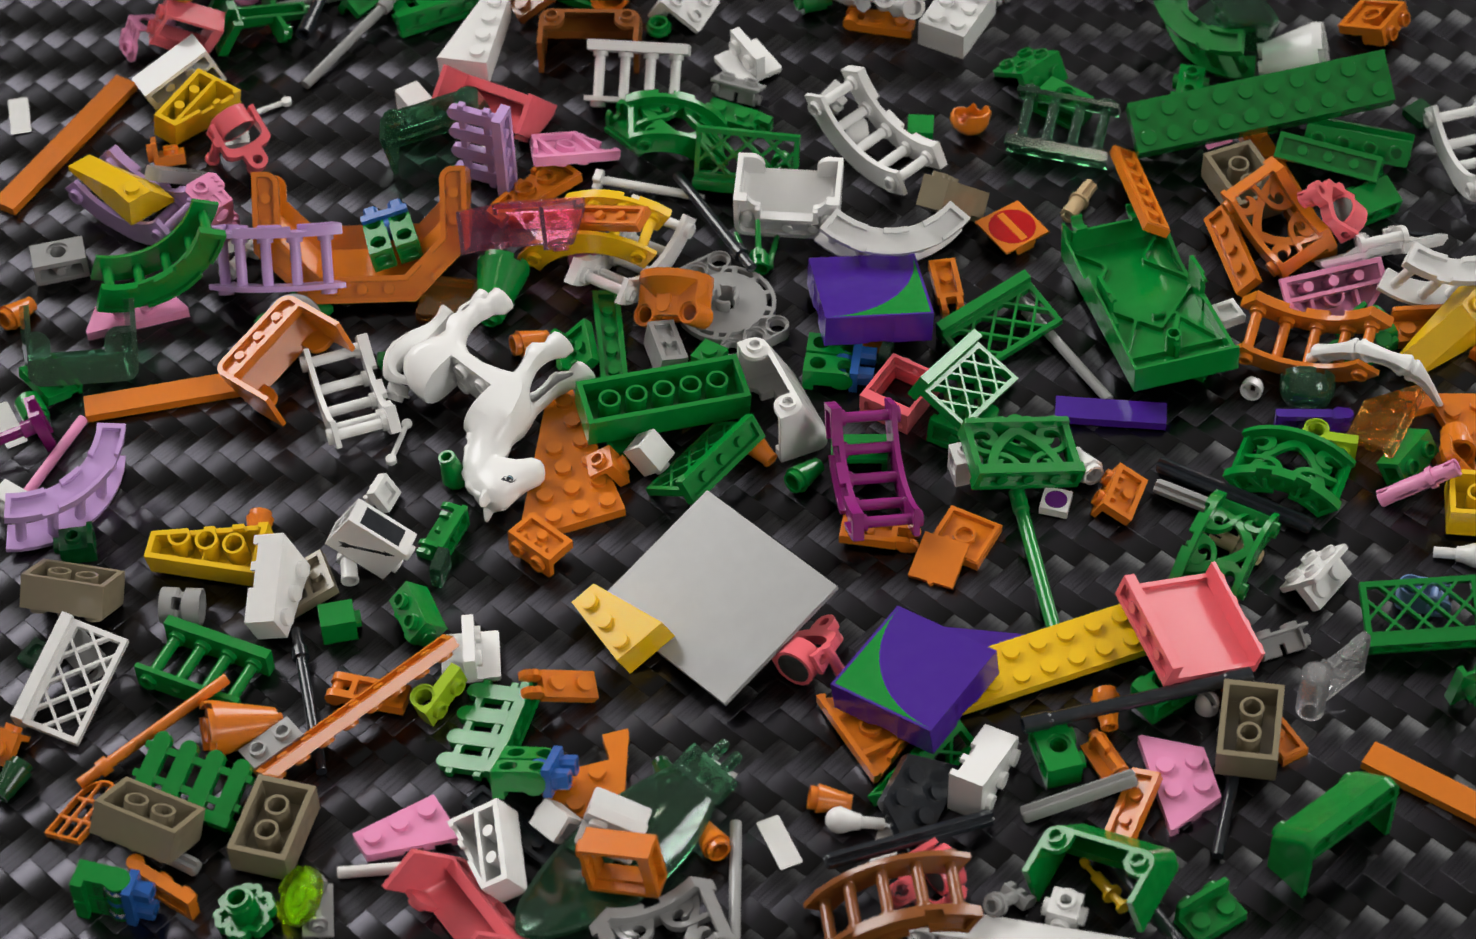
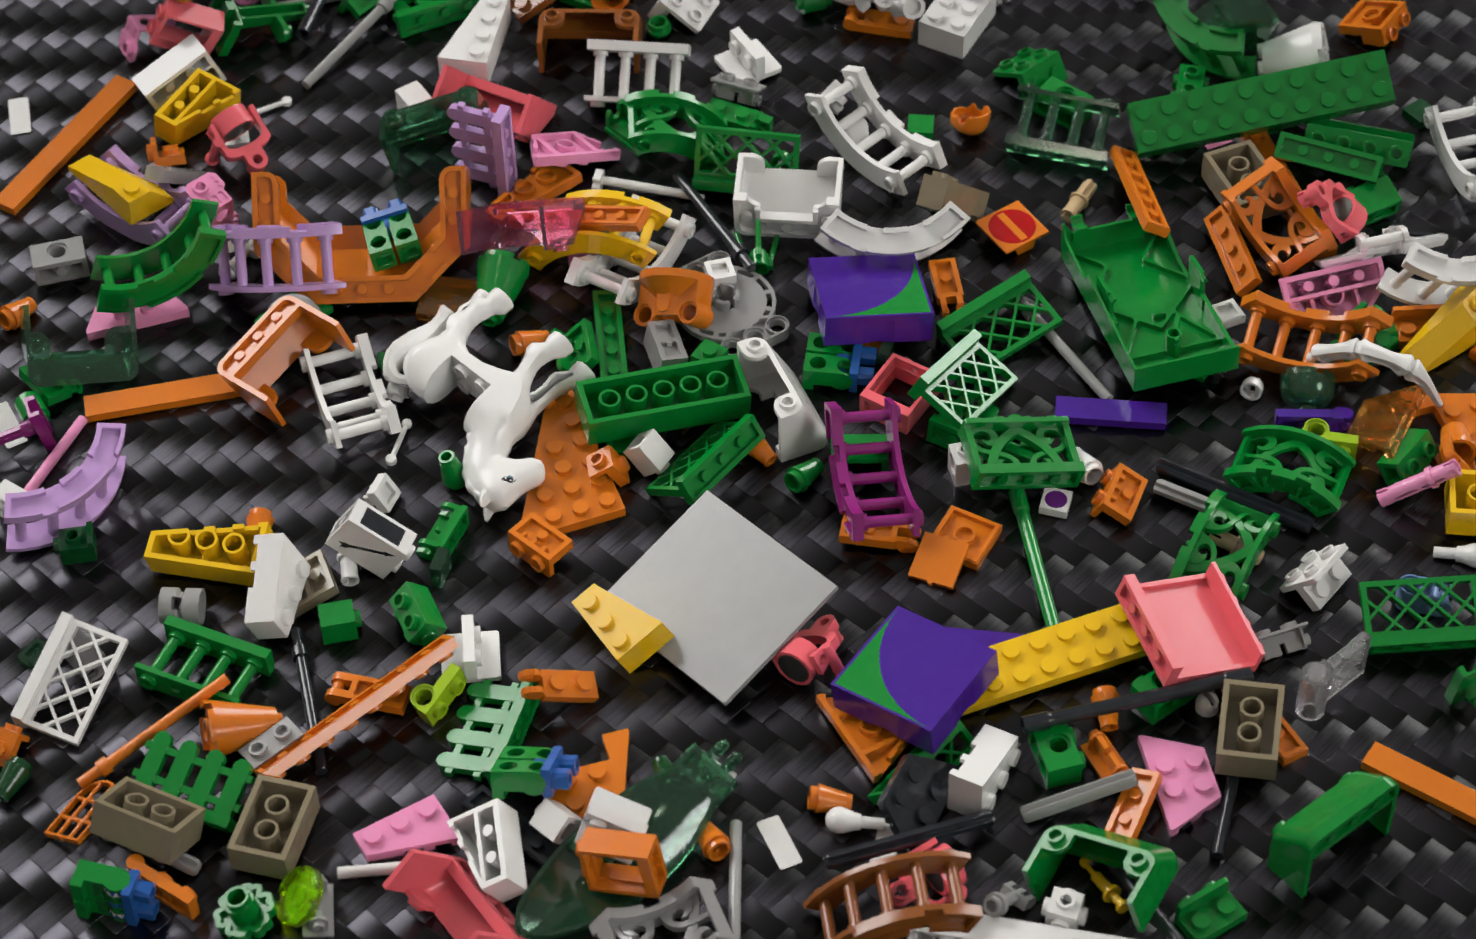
dark tan brick [20,558,125,622] -> none
none -> white plate [704,257,737,287]

